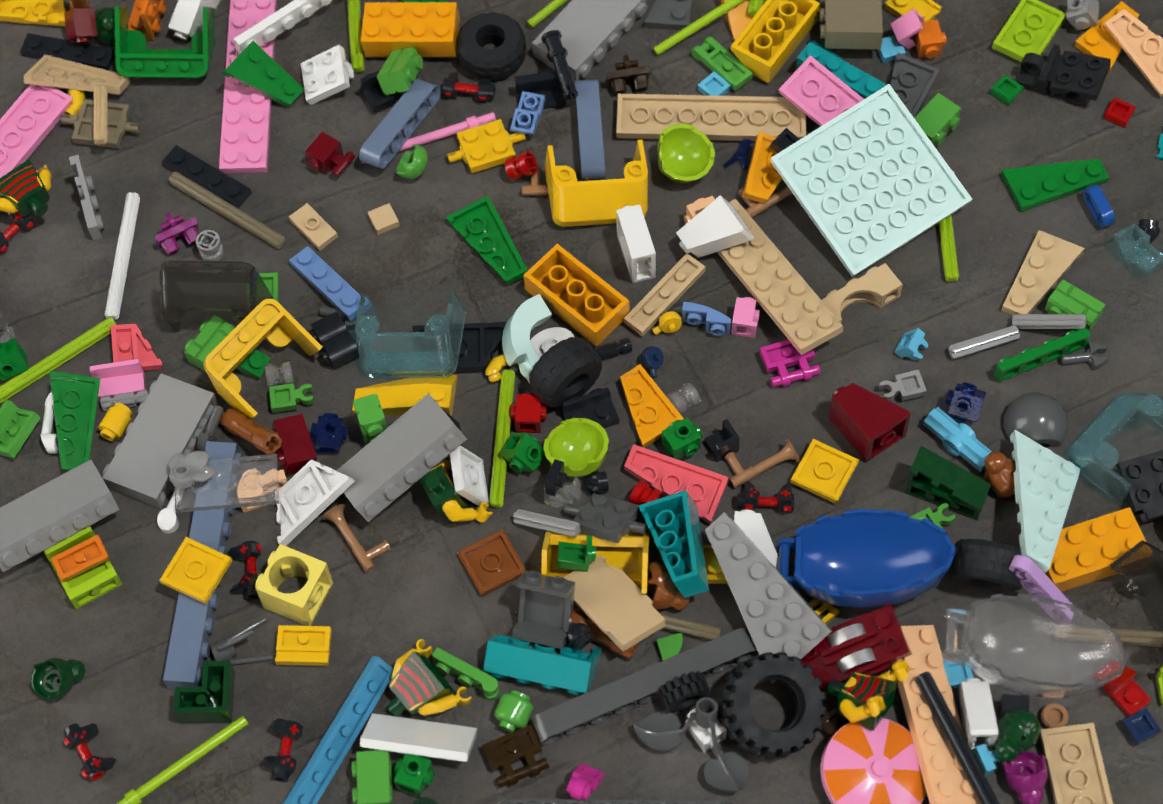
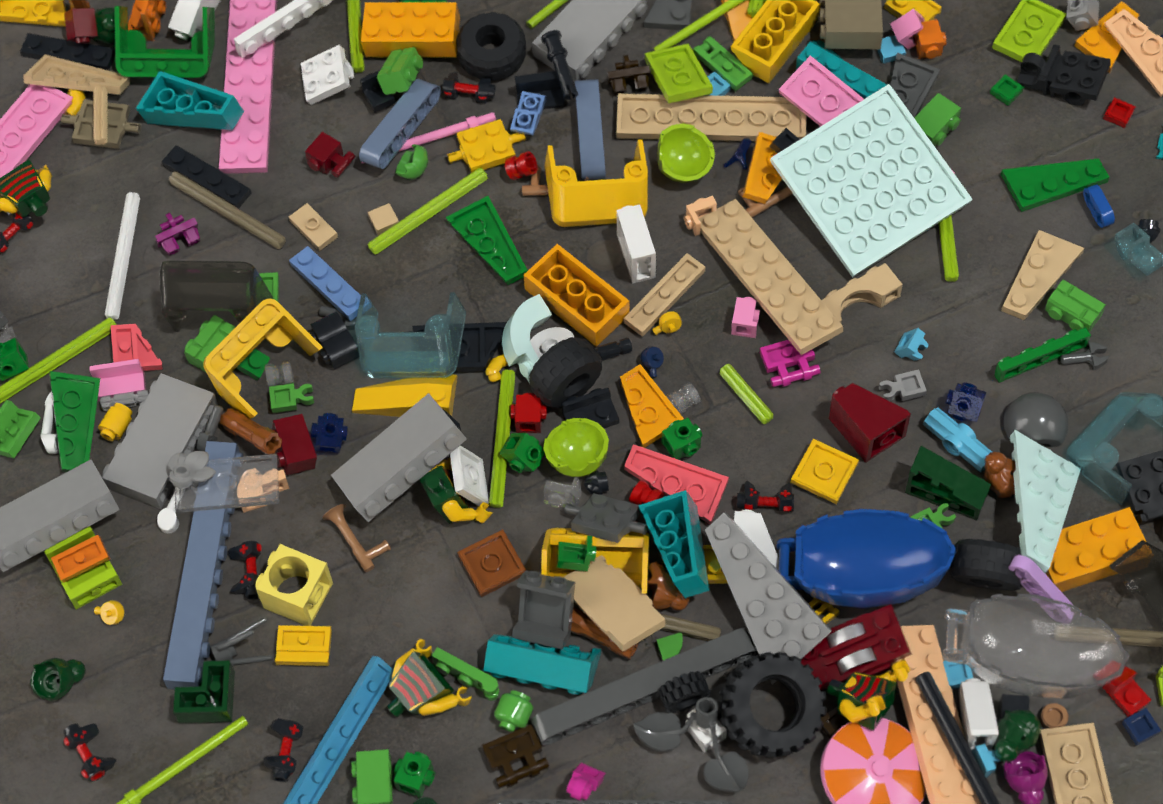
light grey wing [69,155,104,241] -> none
yellow plate [160,537,232,604] -> none
light grey wheel [196,230,224,263] -> none
green wing [221,41,304,108] -> none
white wing [276,459,355,546] -> none
bright green brick [353,394,387,446] -> none
white tile [360,713,477,762] -> none
light grey axle [513,509,581,537] -> none
black plate [545,459,567,497] -> none
black plate [567,623,594,650] -> none
white slope [676,195,754,258] -> none
medium blue slope [682,302,731,336] -> none
black panel [704,419,740,462] -> none
medium nougat piece [725,439,799,488] -> none
light grey axle [948,326,1020,359] -> none
light grey axle [1012,314,1086,329] -> none
none -> yellow piece [94,600,124,625]
none -> teal wedge [136,71,244,130]
none -> lime axle [368,168,487,255]
none -> lime plate [645,44,713,104]
none -> lime axle [720,364,773,424]

